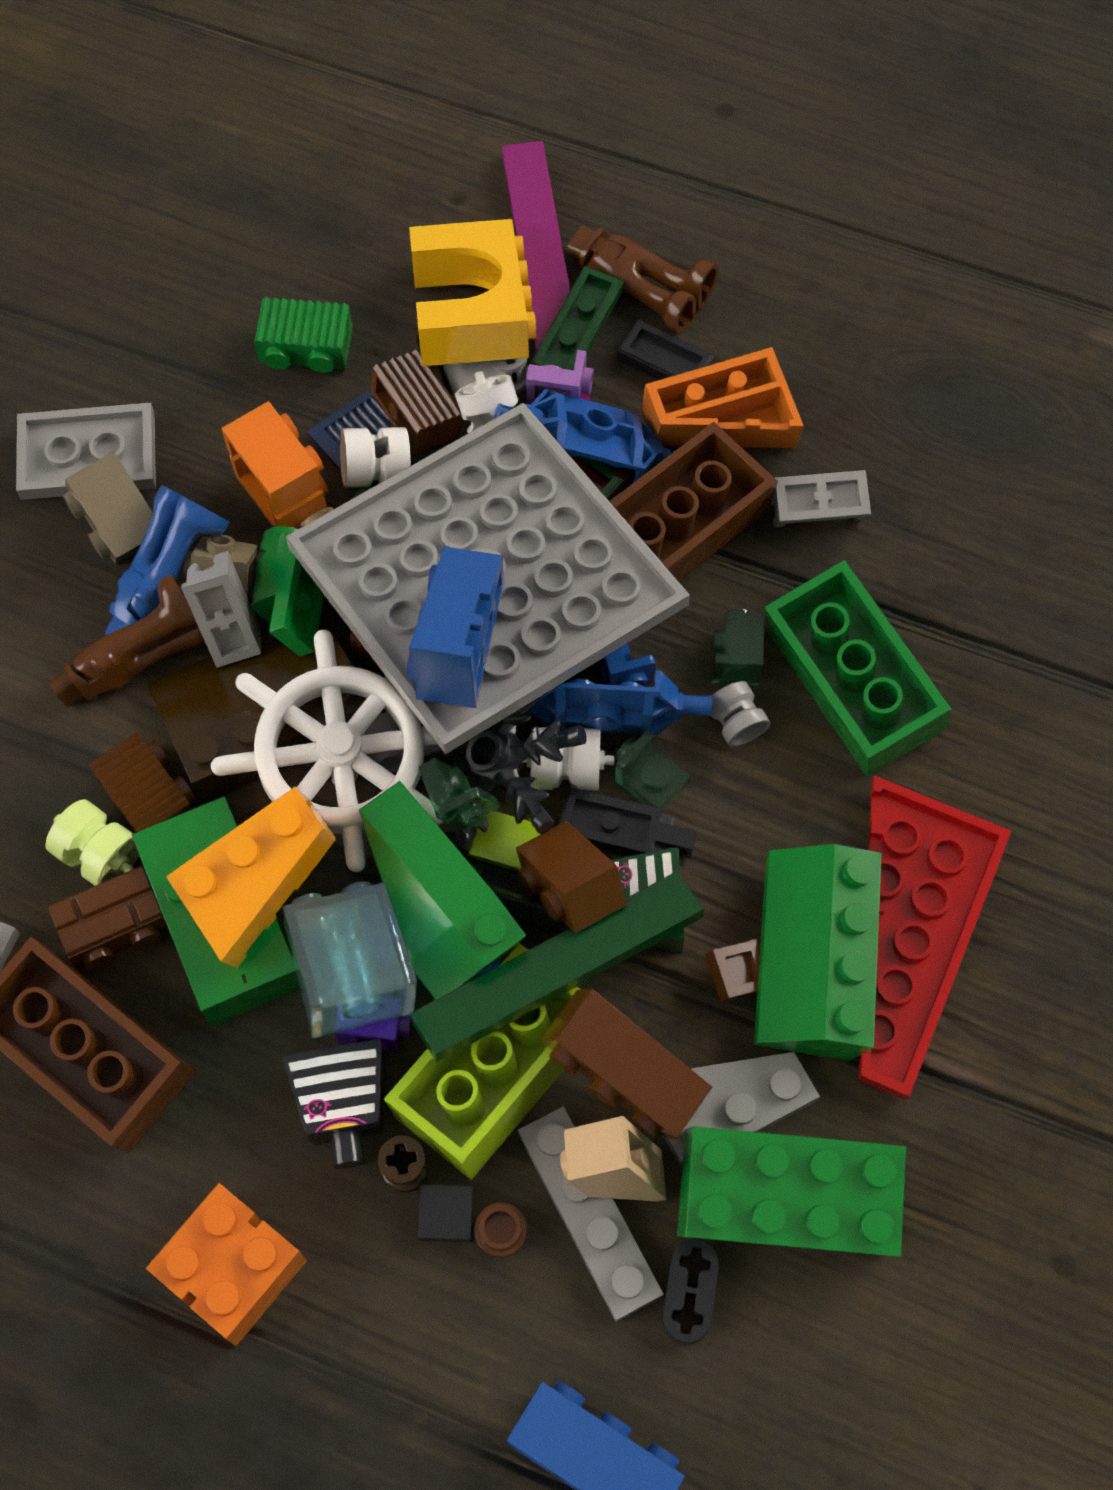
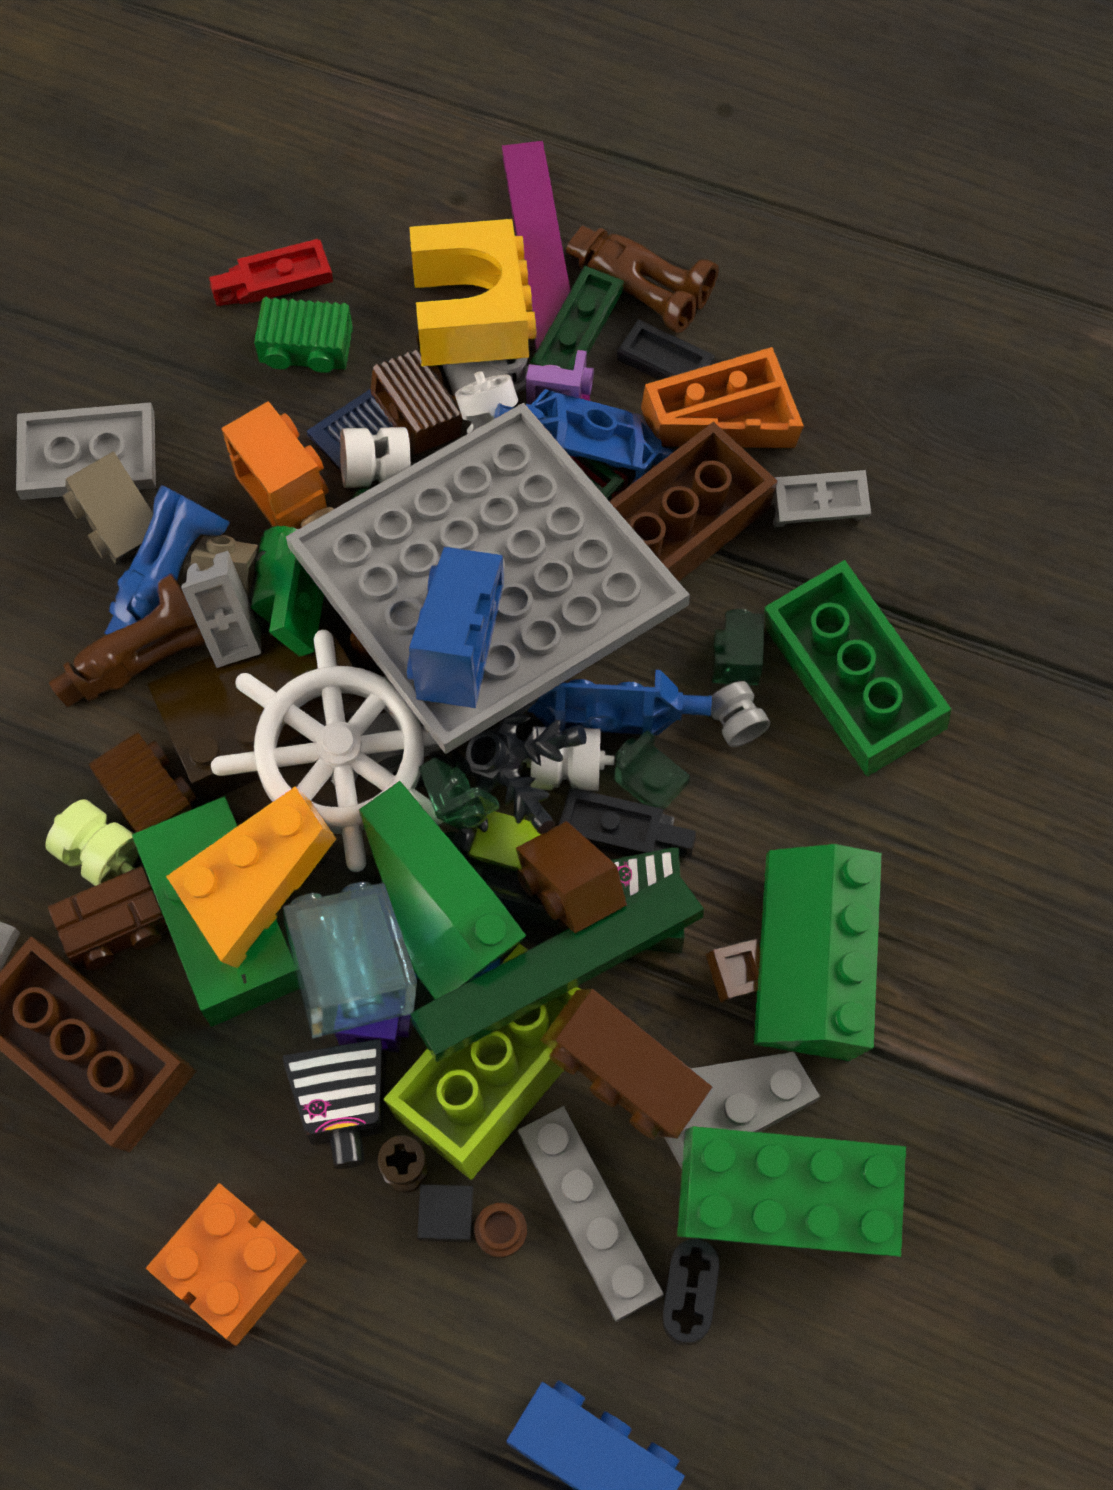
tan slope [560,1116,667,1202] -> none
blue bracket [597,643,656,687] -> none
red wing [858,775,1012,1101] -> none
none -> red hinge [209,239,333,306]

